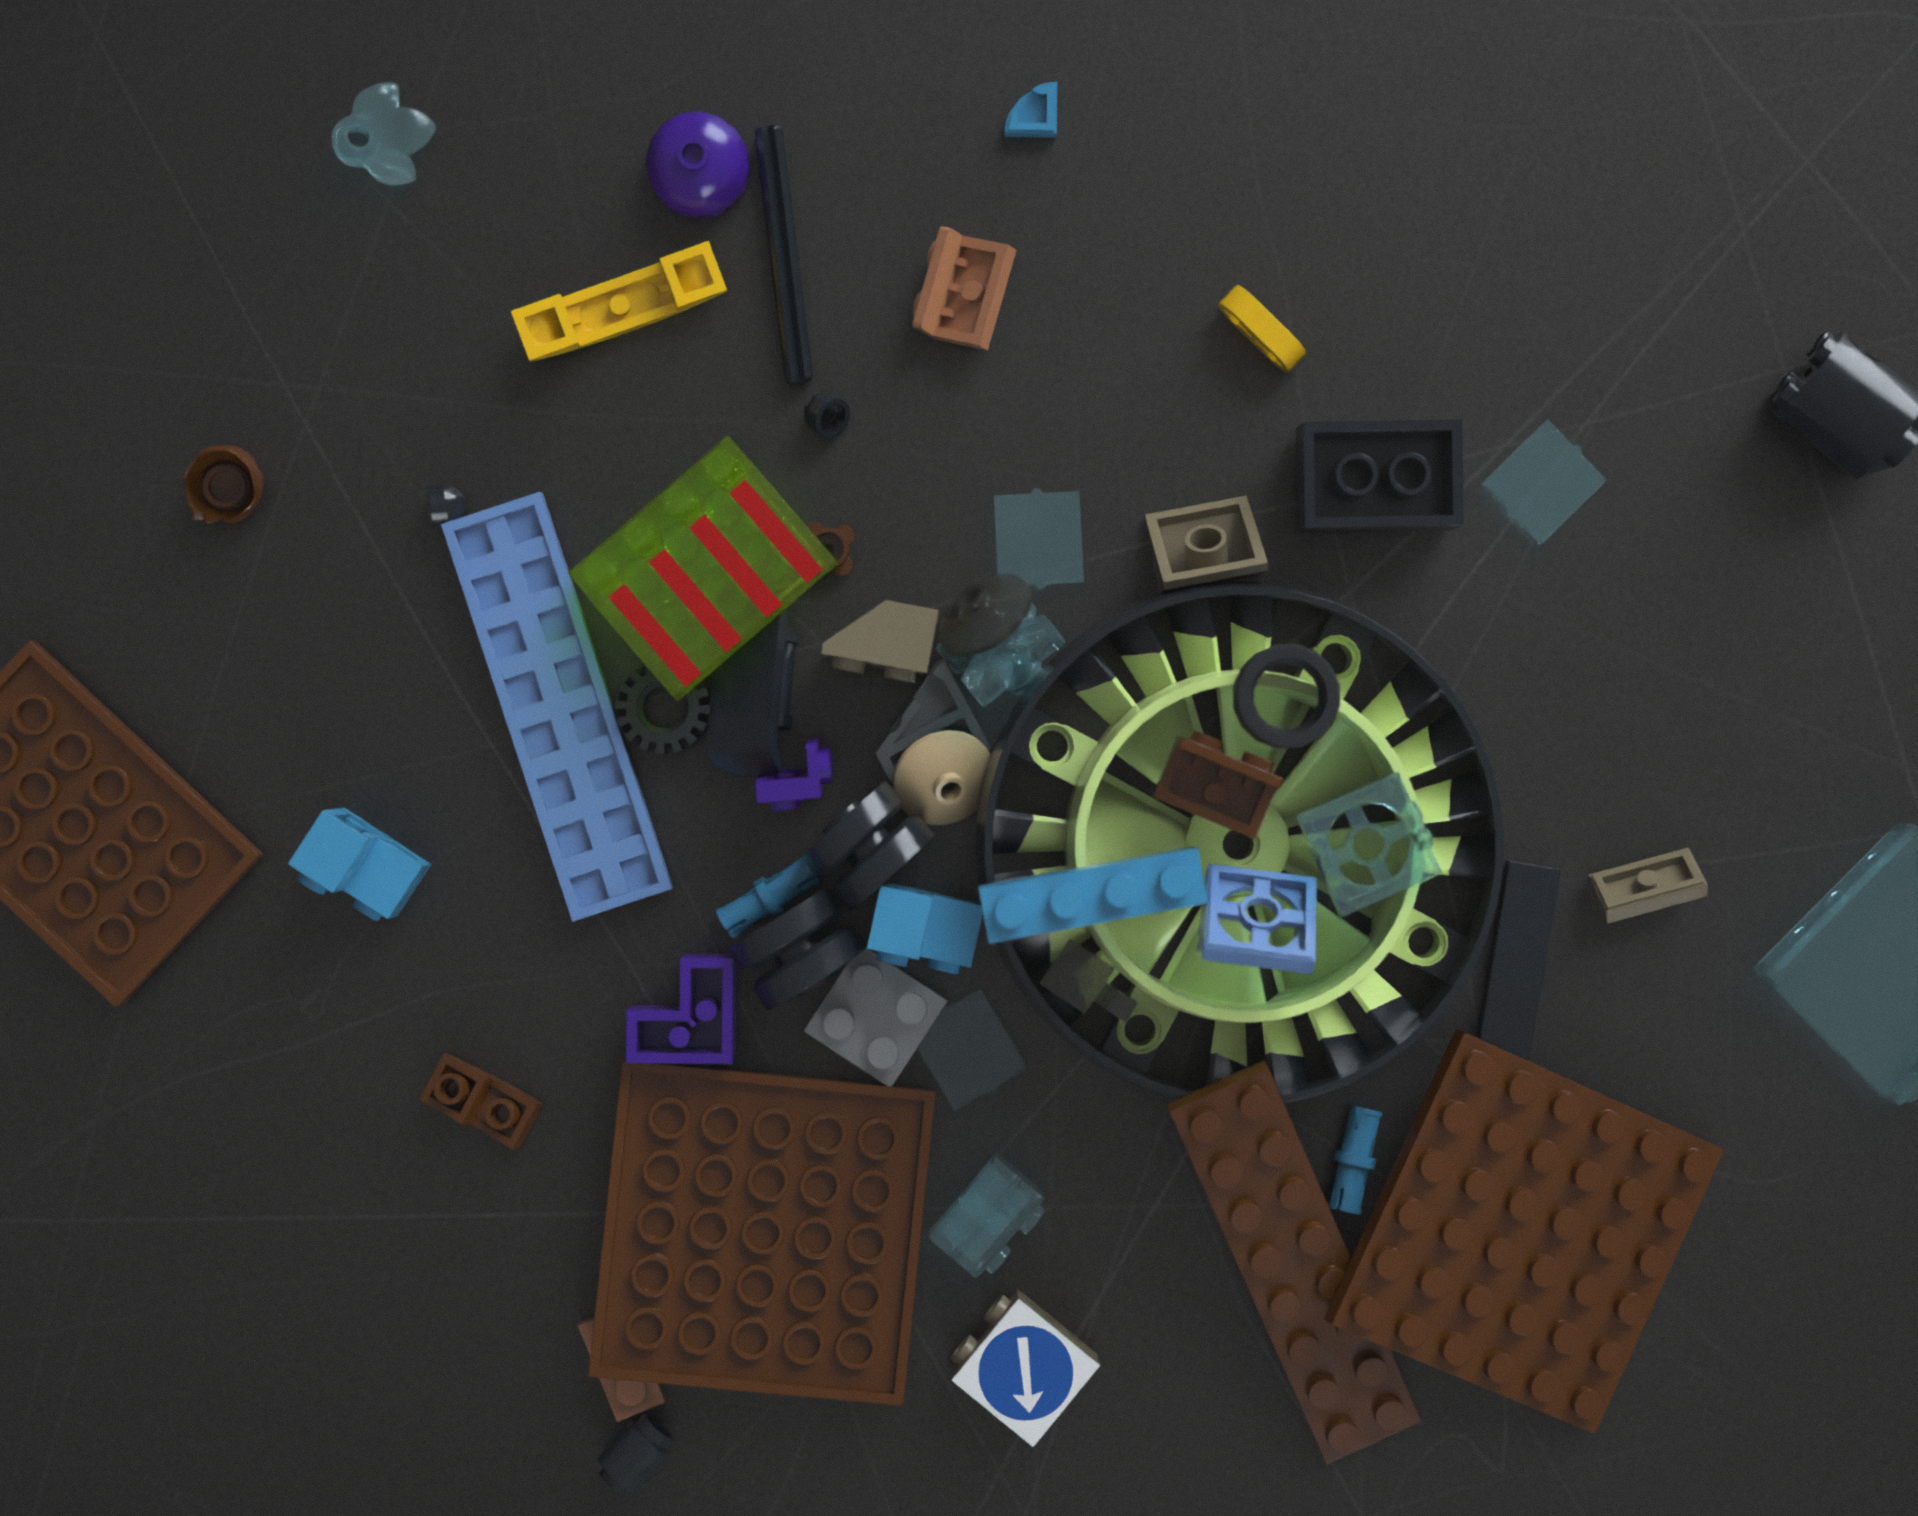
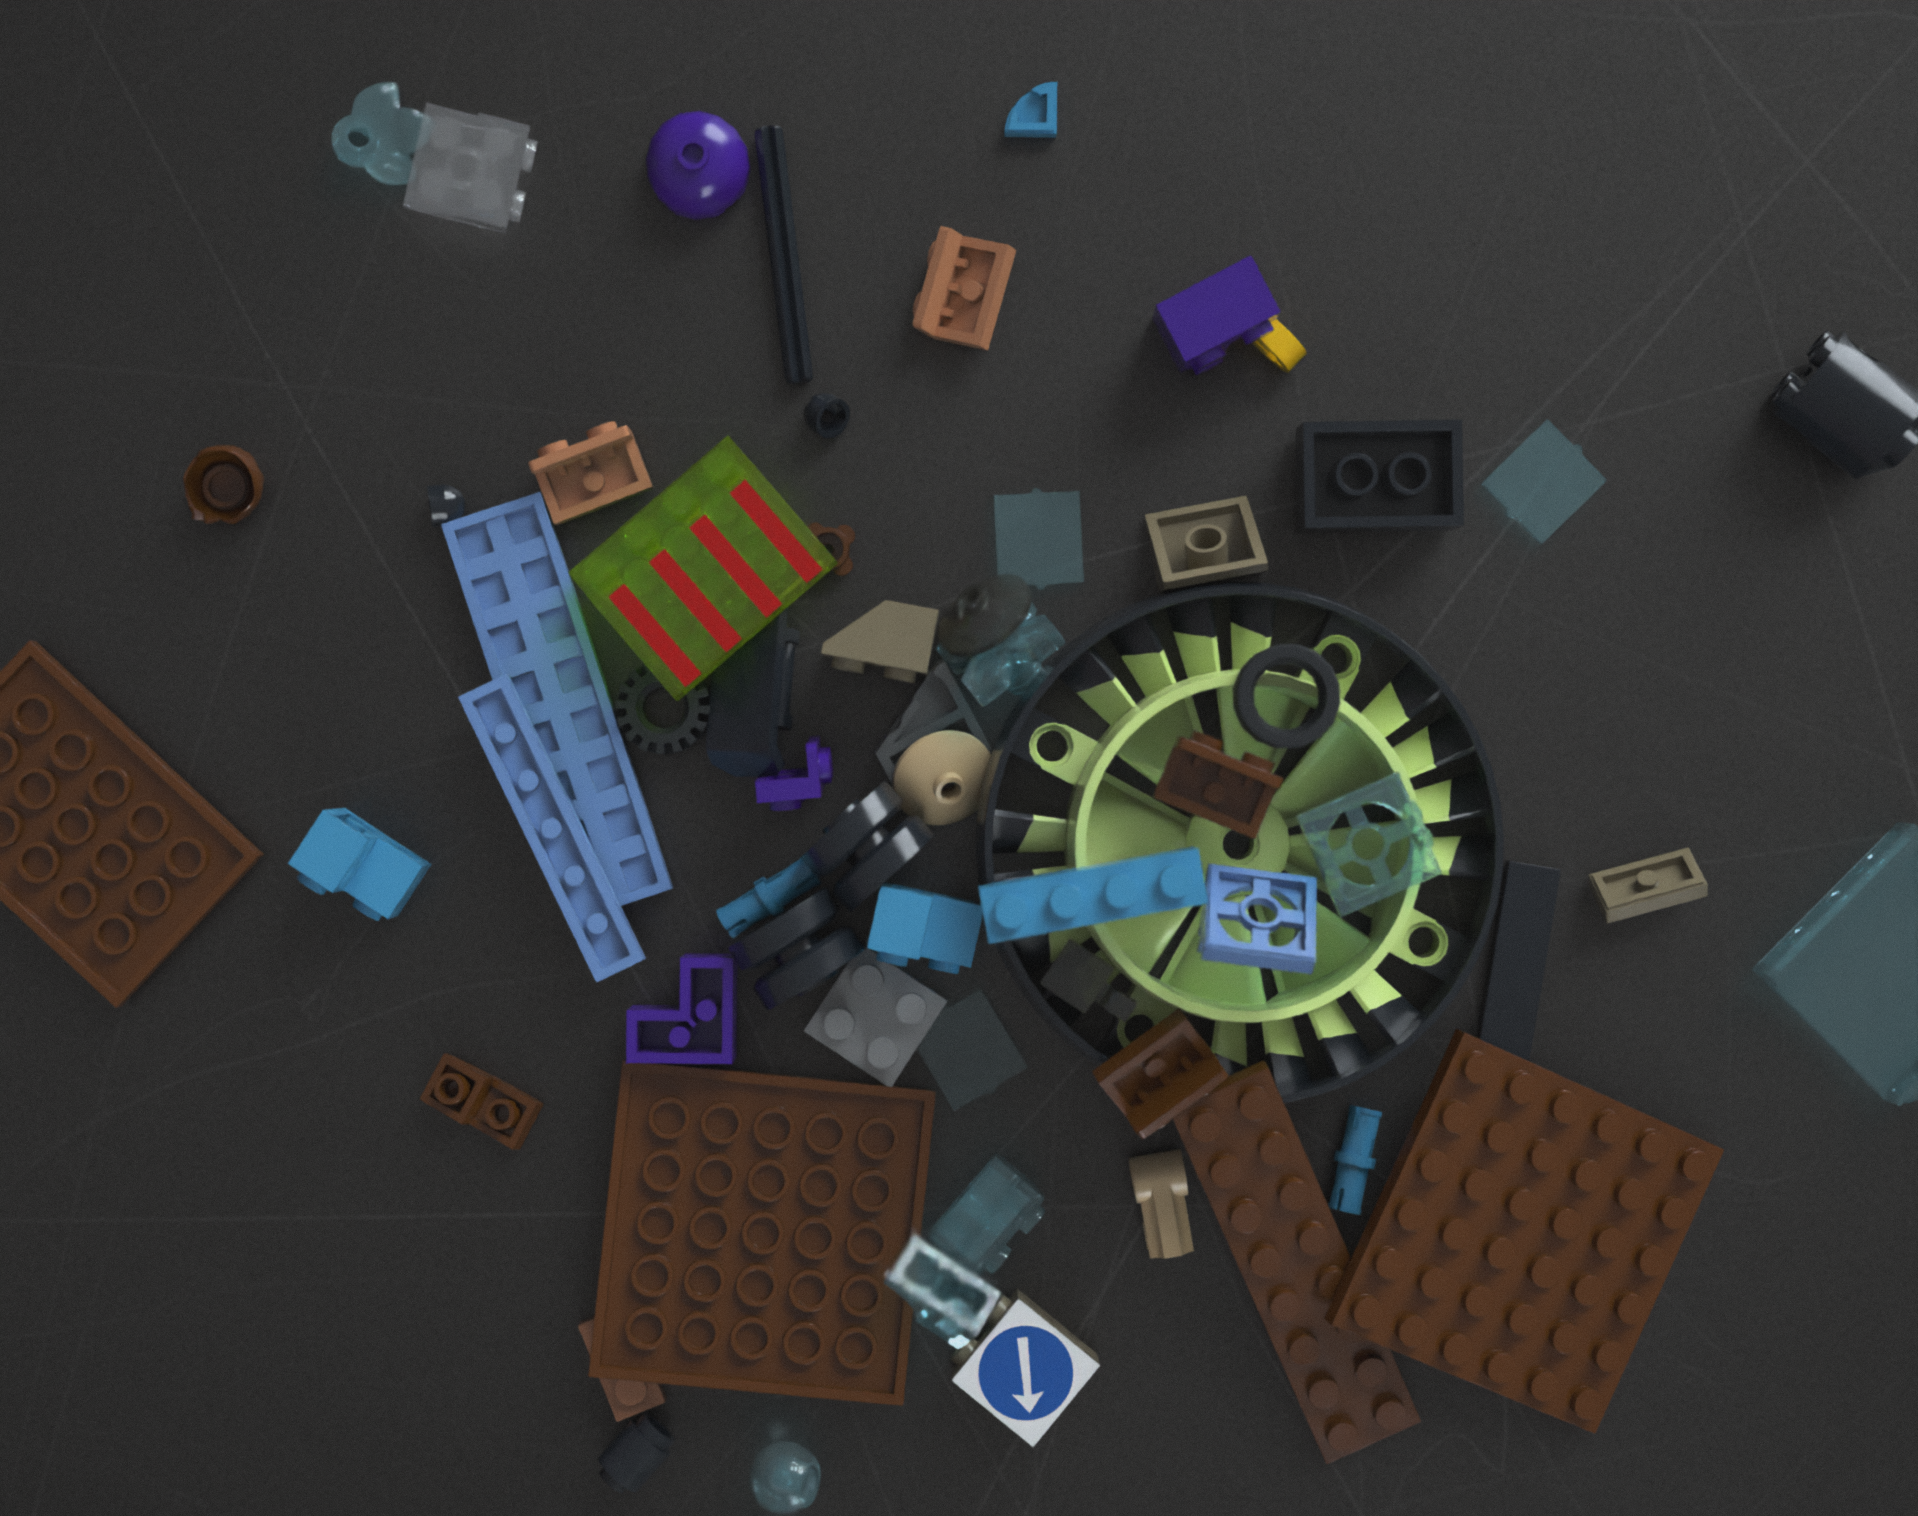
yellow slope [511,241,727,362] -> none
none -> clear plate [403,102,538,234]
none -> medium blue plate [458,674,646,983]
none -> nougat bracket [528,421,654,526]
none -> clear light blue piece [749,1441,821,1515]
none -> clear light blue arch [883,1234,1002,1349]
none -> reddish brown bracket [1092,1008,1228,1139]
none -> tan piece [1129,1149,1194,1259]
none -> dark purple brick [1152,255,1281,376]

